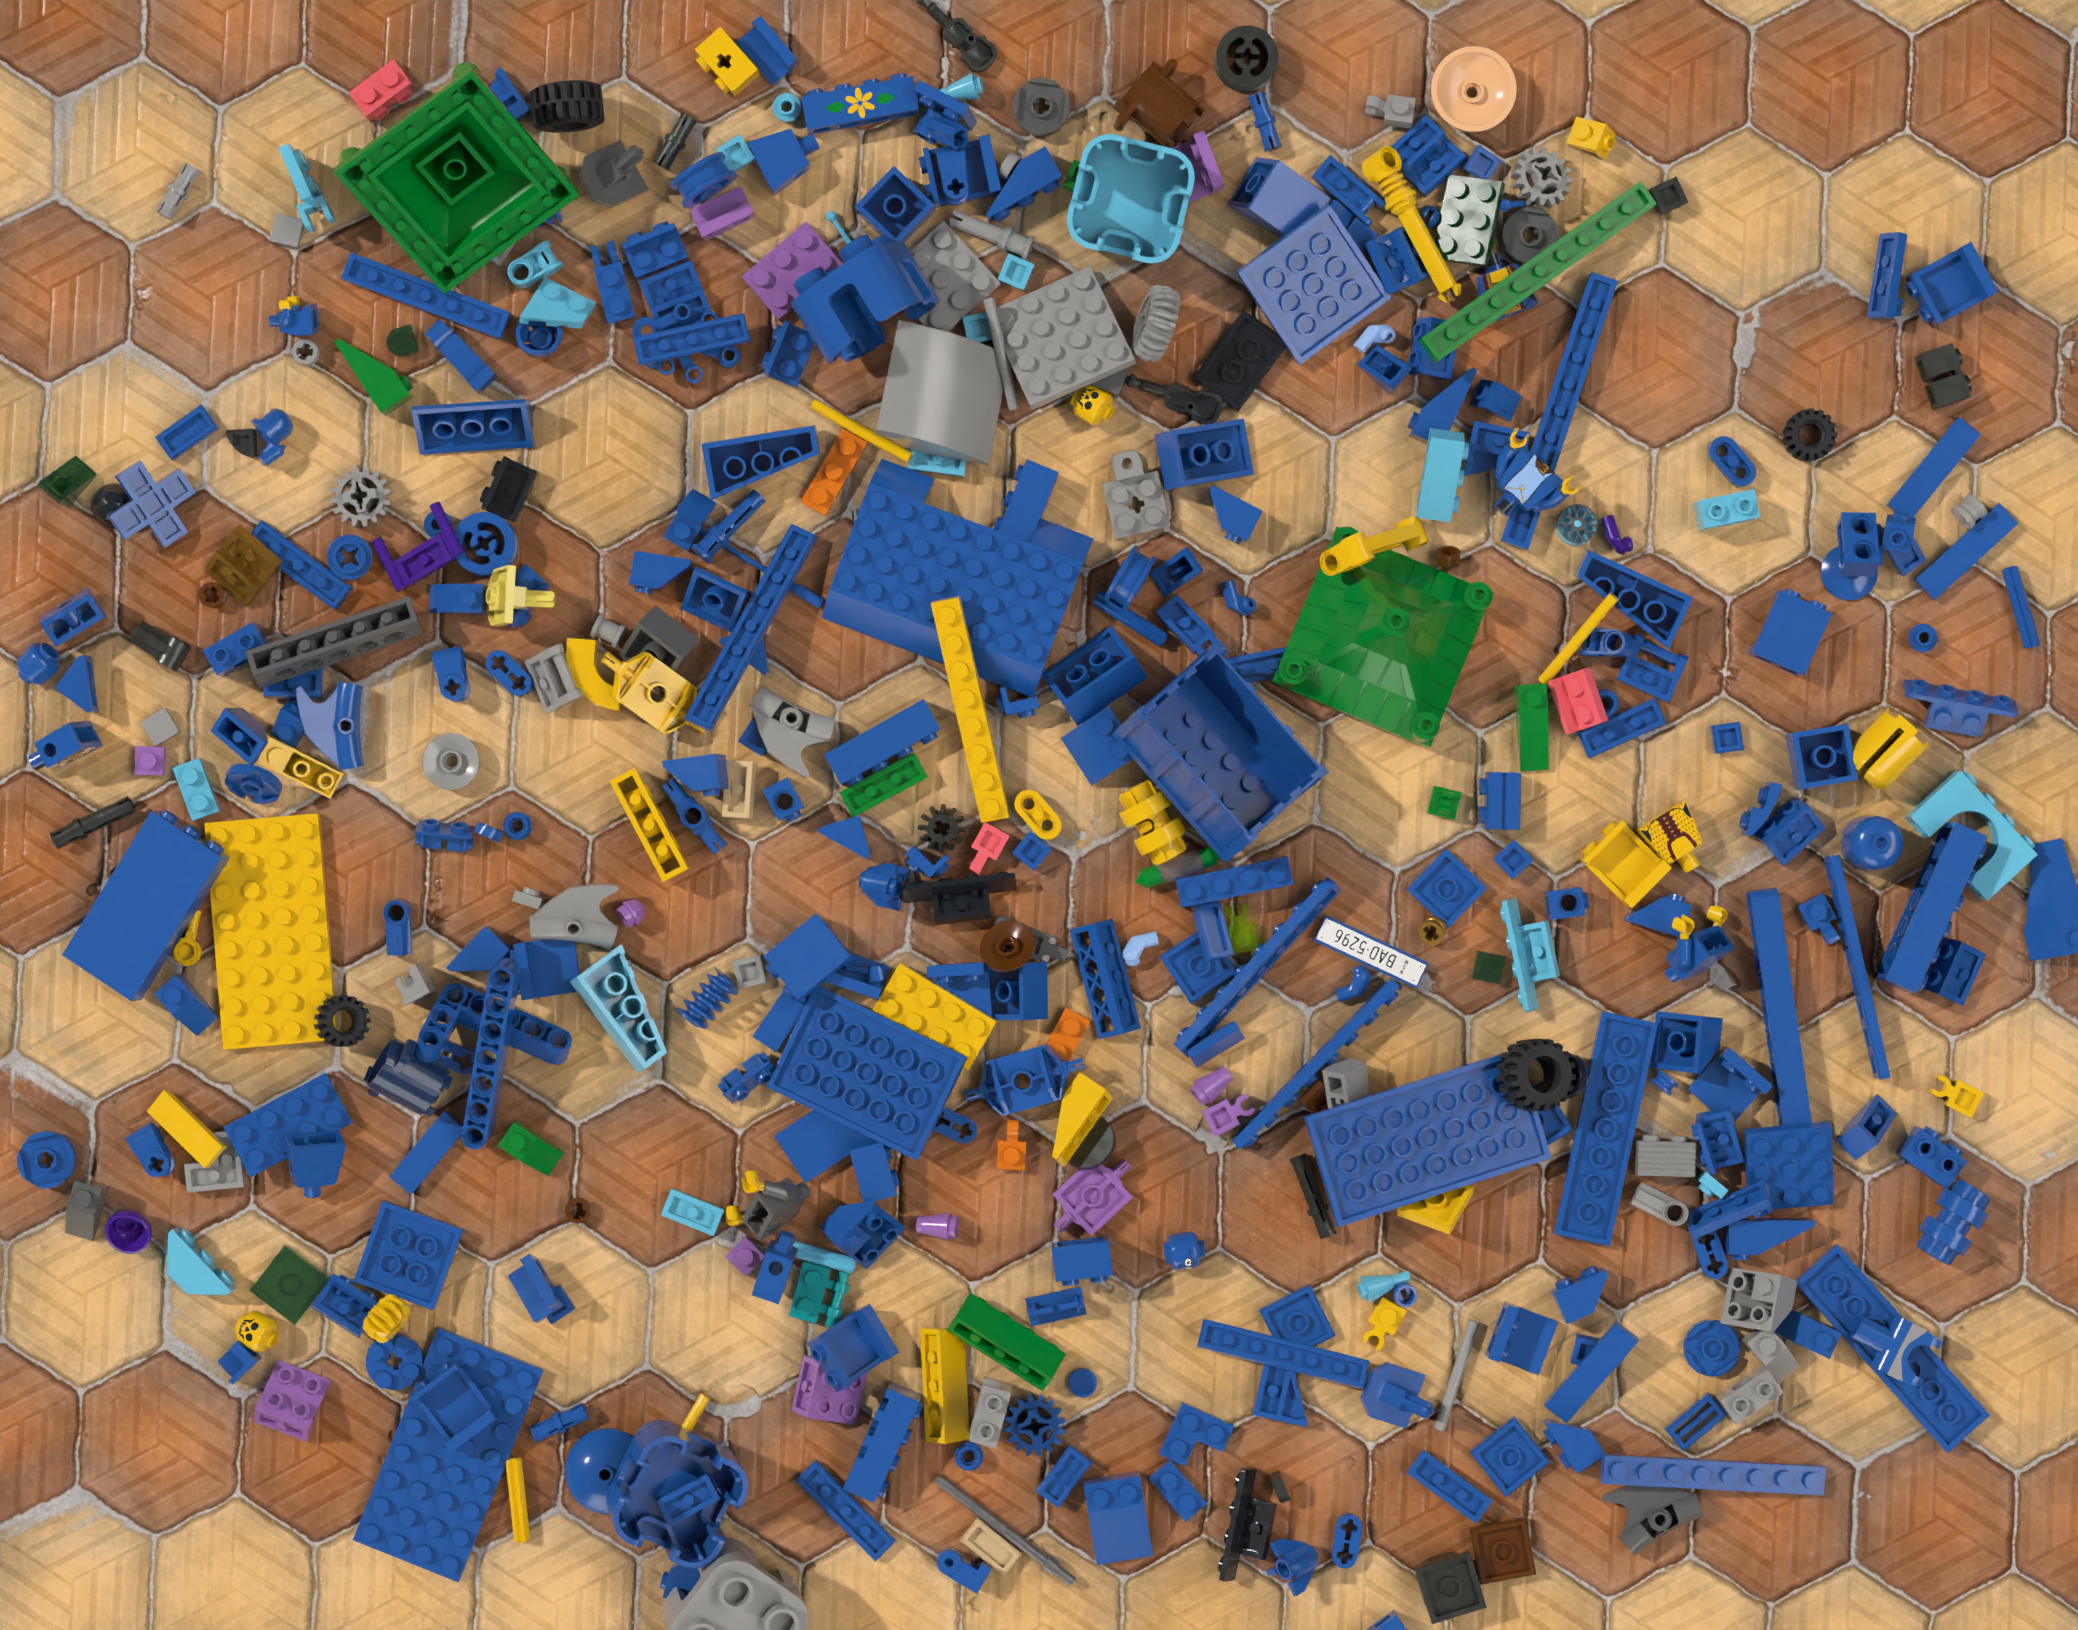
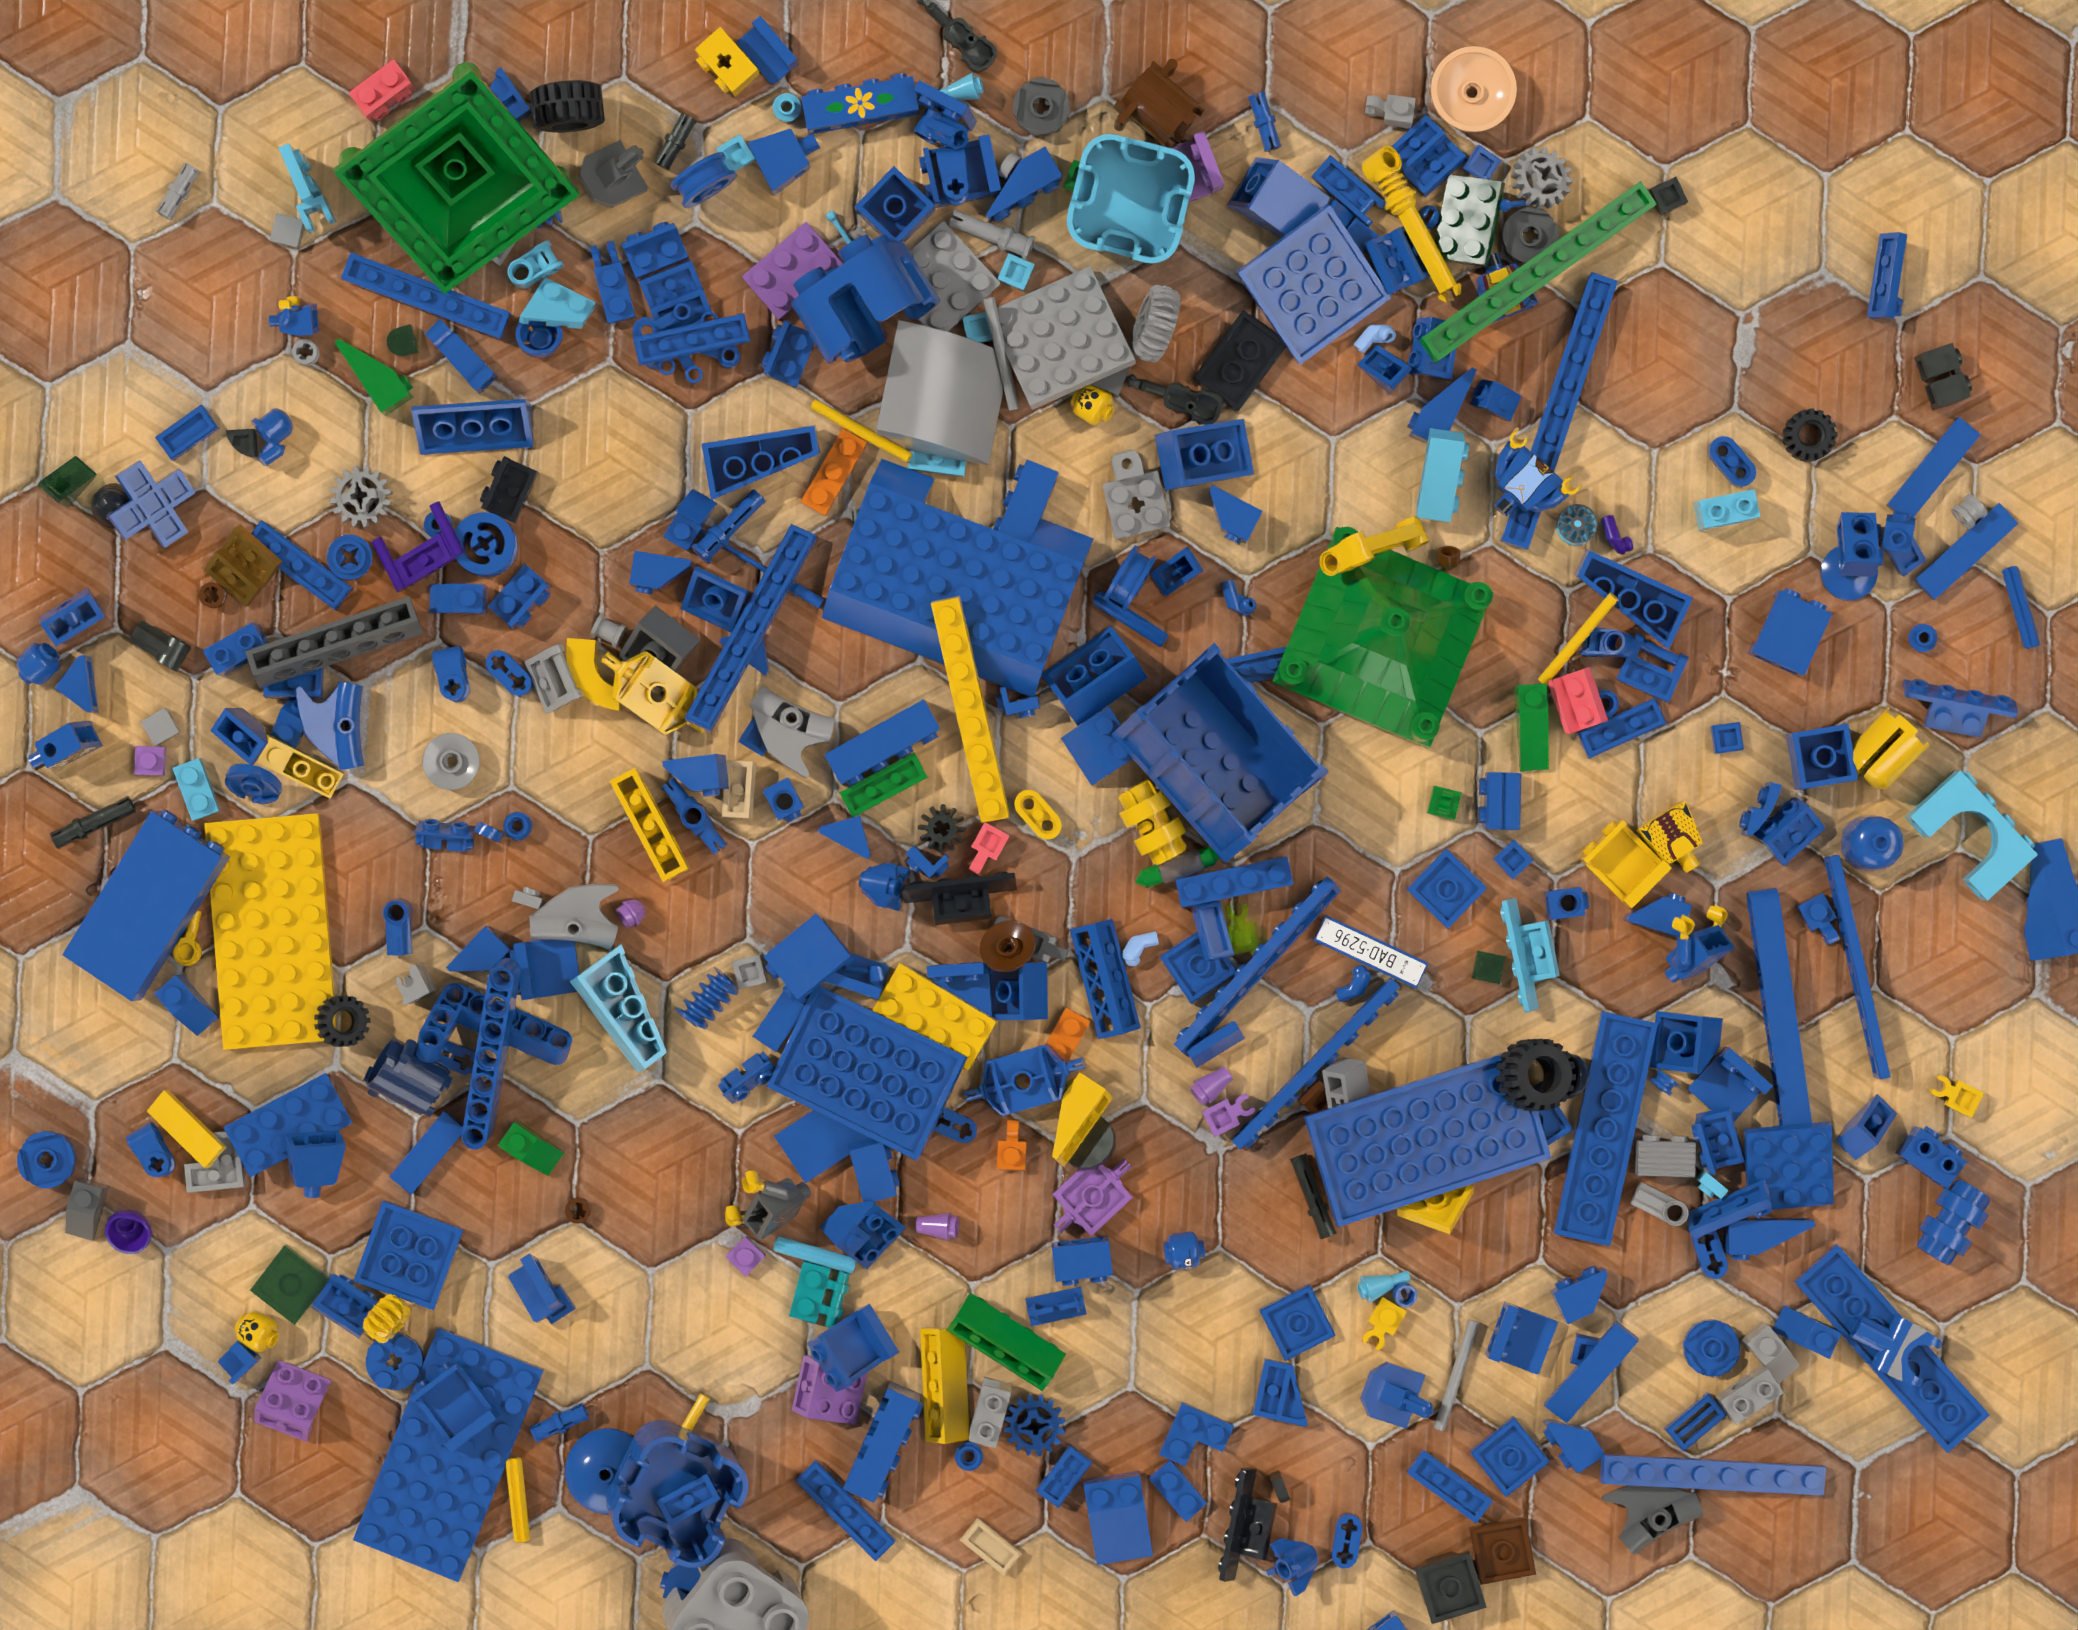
medium azure slope [167,1227,237,1295] -> none
light yellow piece [486,565,555,627] -> none
medium azure plate [661,1188,725,1236] -> none
medium lavender panel [691,187,755,241] -> none
blue torso [752,1231,798,1304] -> none
flat silver bar [934,1474,1076,1587] -> none
blue leg [937,1547,992,1594] -> none
blue plate [1012,831,1052,871] -> none
blue piece [1068,1368,1097,1397] -> none
blue hinge [1155,594,1229,657] -> none
blue tile [1196,1319,1370,1389] -> none
pearl dark grey wheel [1214,25,1279,93] -> none
pearl gold bush [1419,916,1447,945] -> none
blue wing [1464,421,1530,476] -> none
yellow bracket [1566,117,1615,159] -> none
light grey slope [1721,1268,1797,1332] -> none
blue brick [1873,822,1988,993] -> none
blue panel [1905,242,1998,328] -> none
blue bracket [1923,937,1986,1006] -> none

